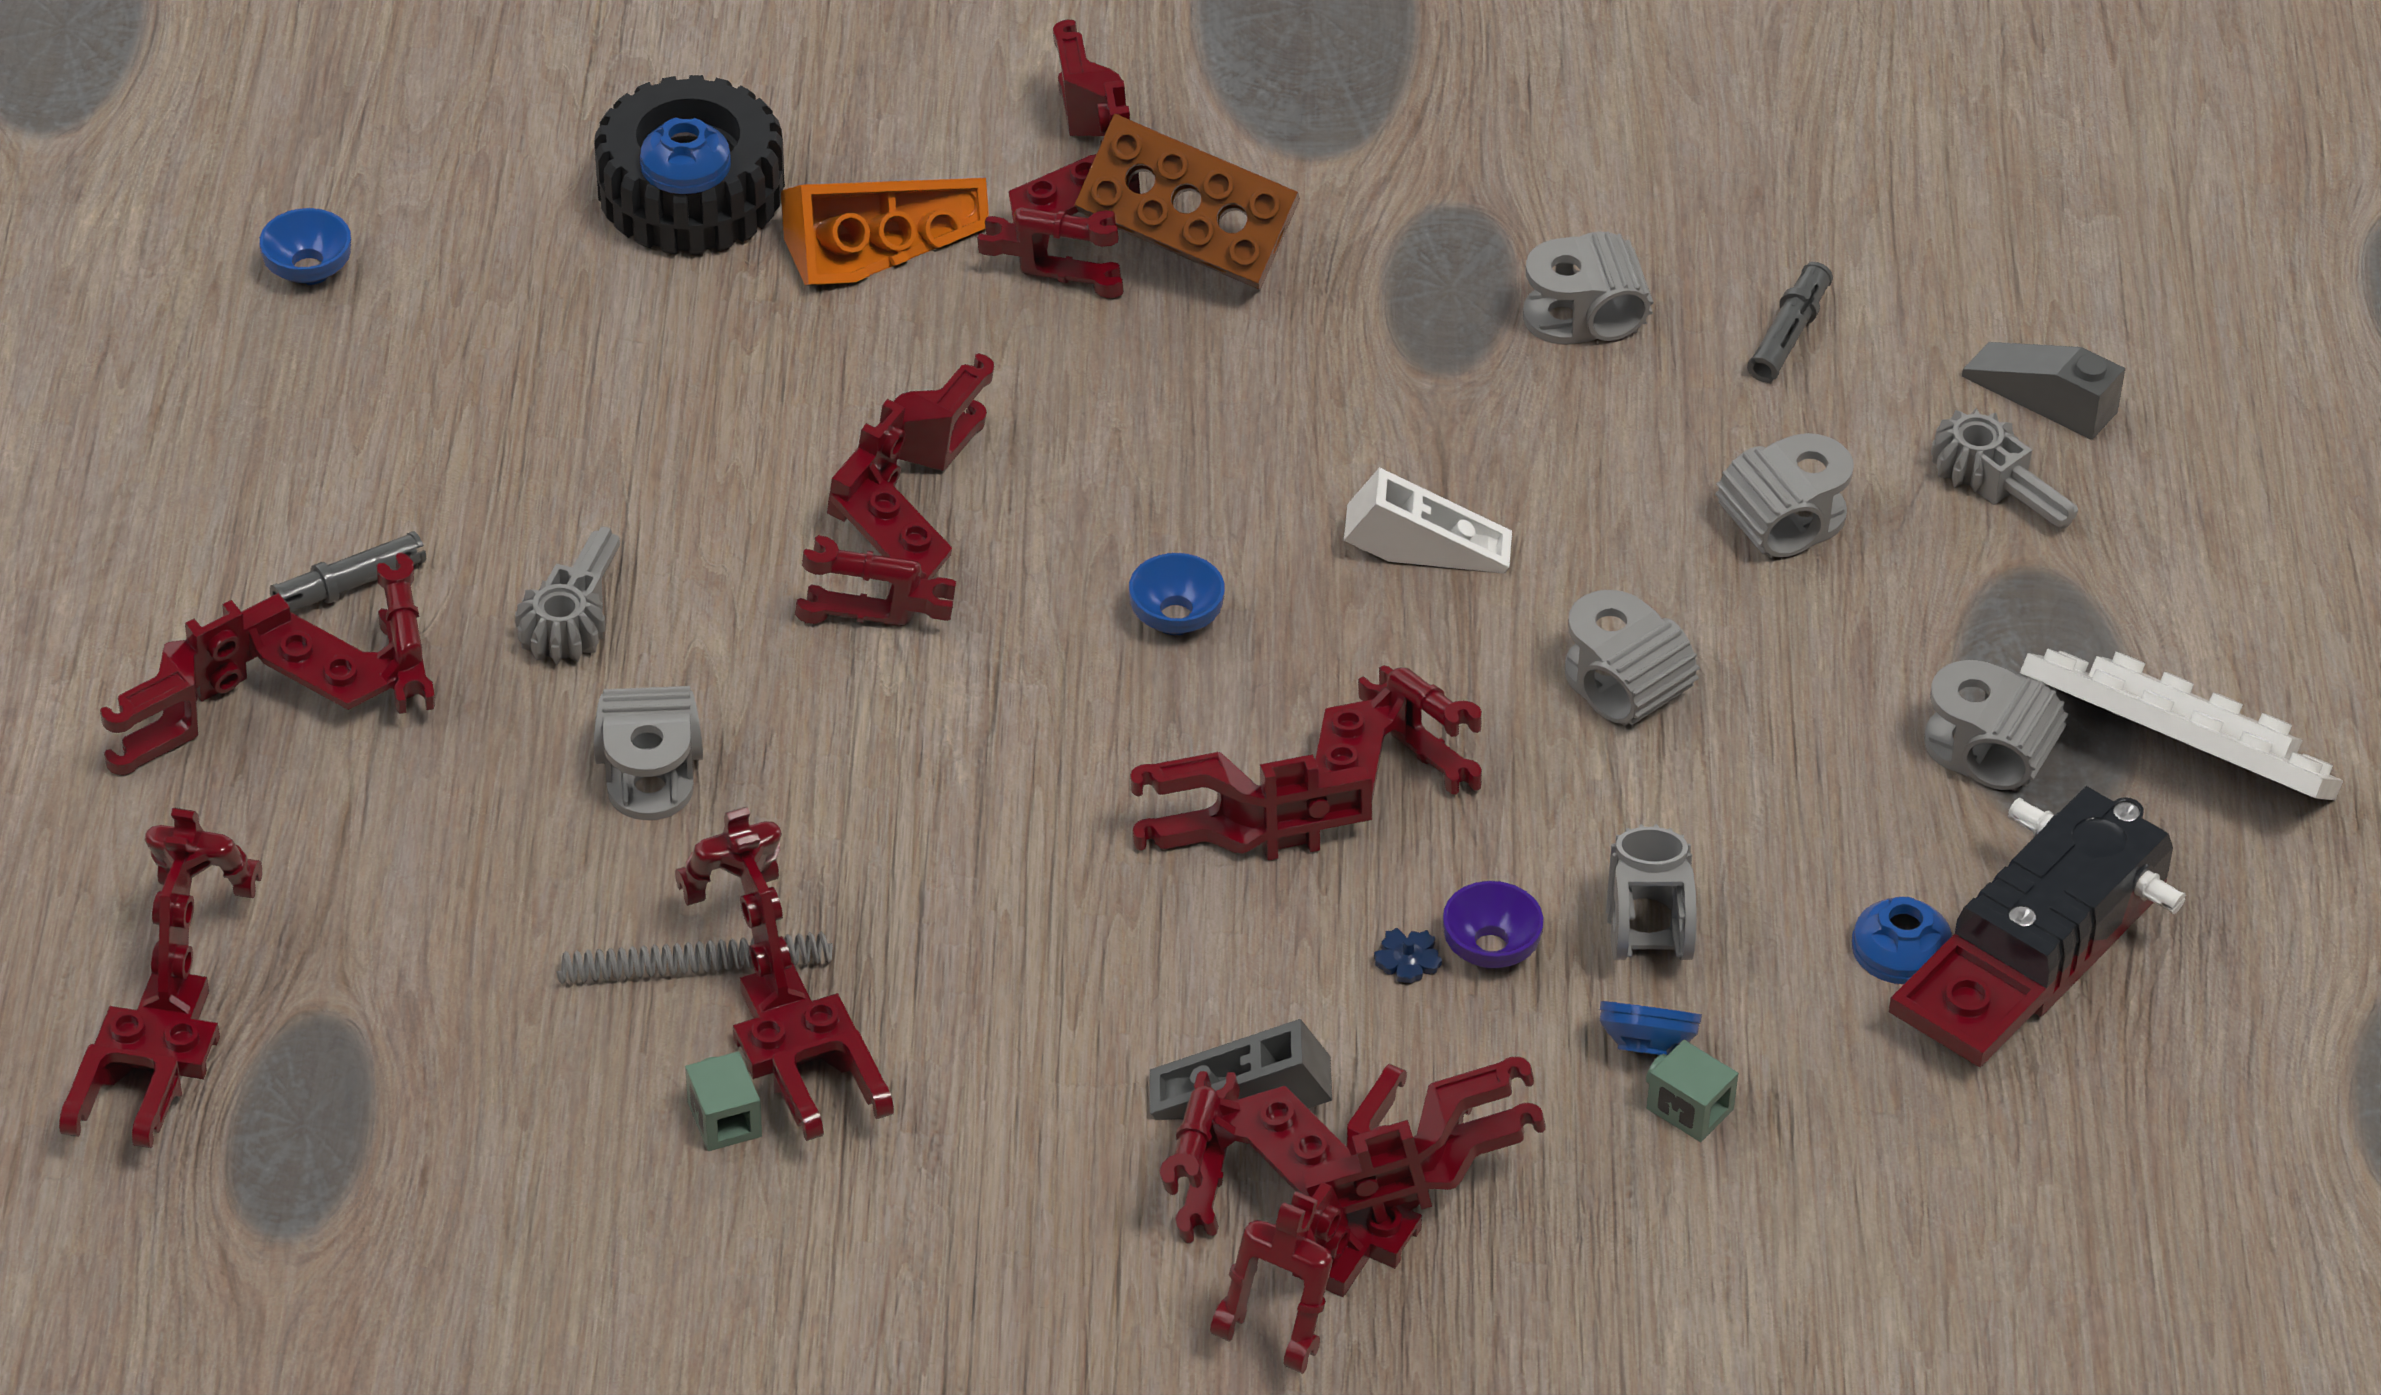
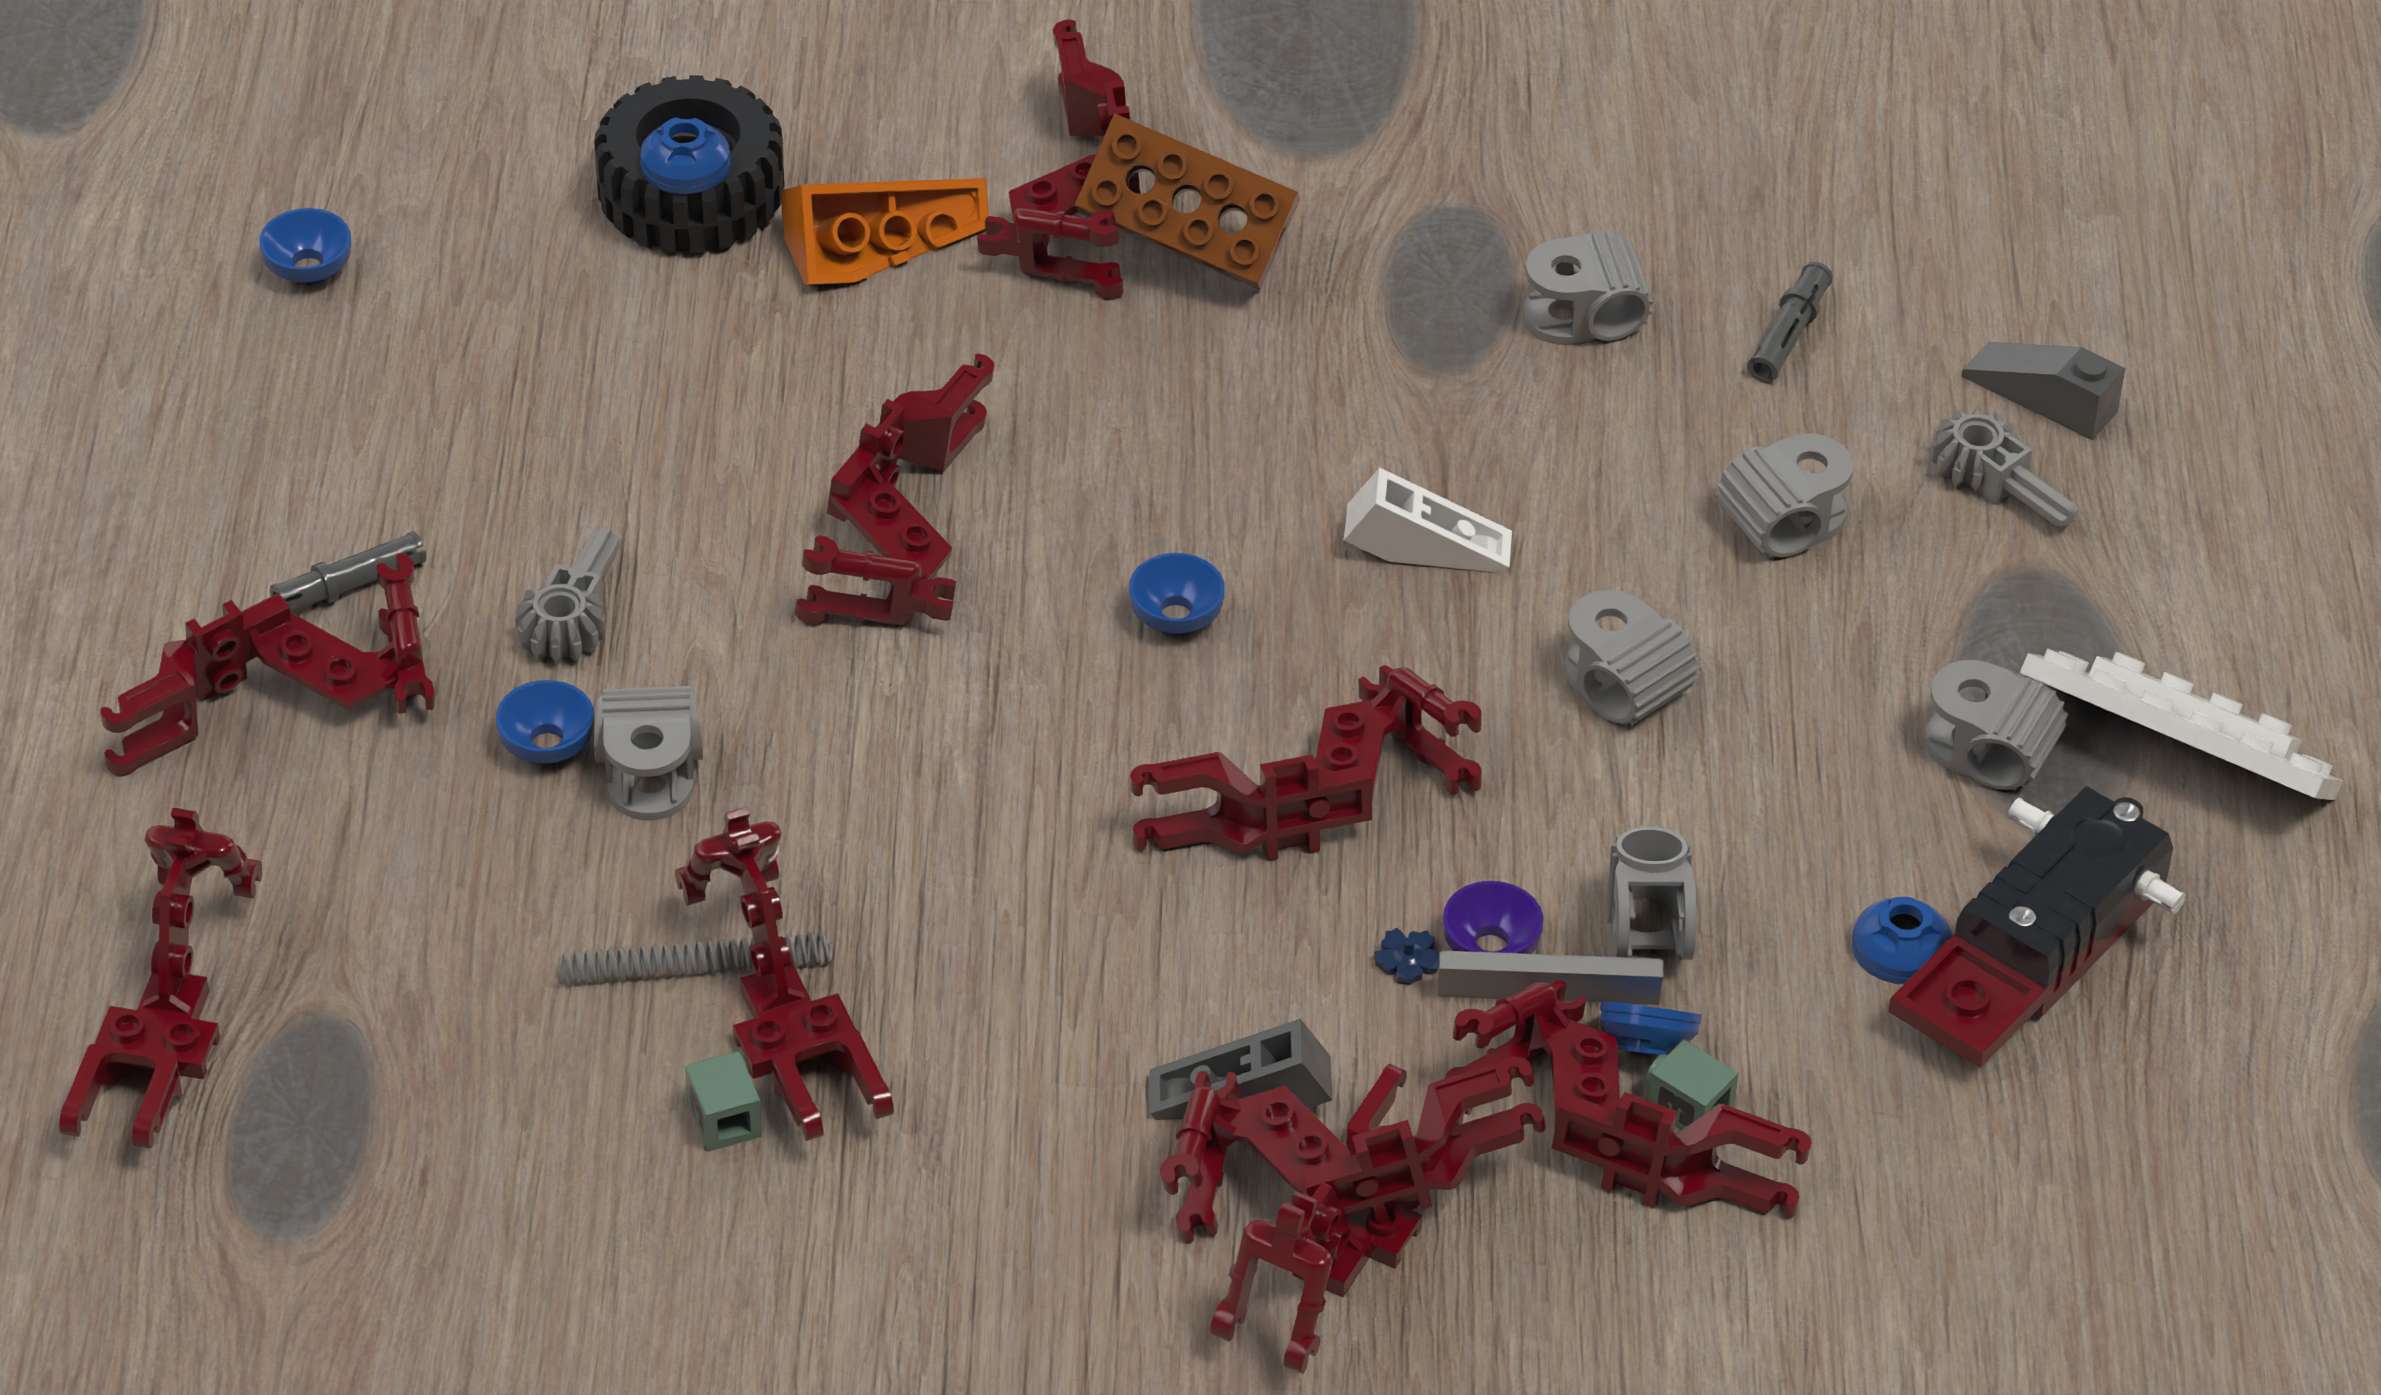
none -> blue piece [496,680,594,764]
none -> light grey tile [1437,951,1663,1004]
none -> dark red piece [1445,980,1812,1218]

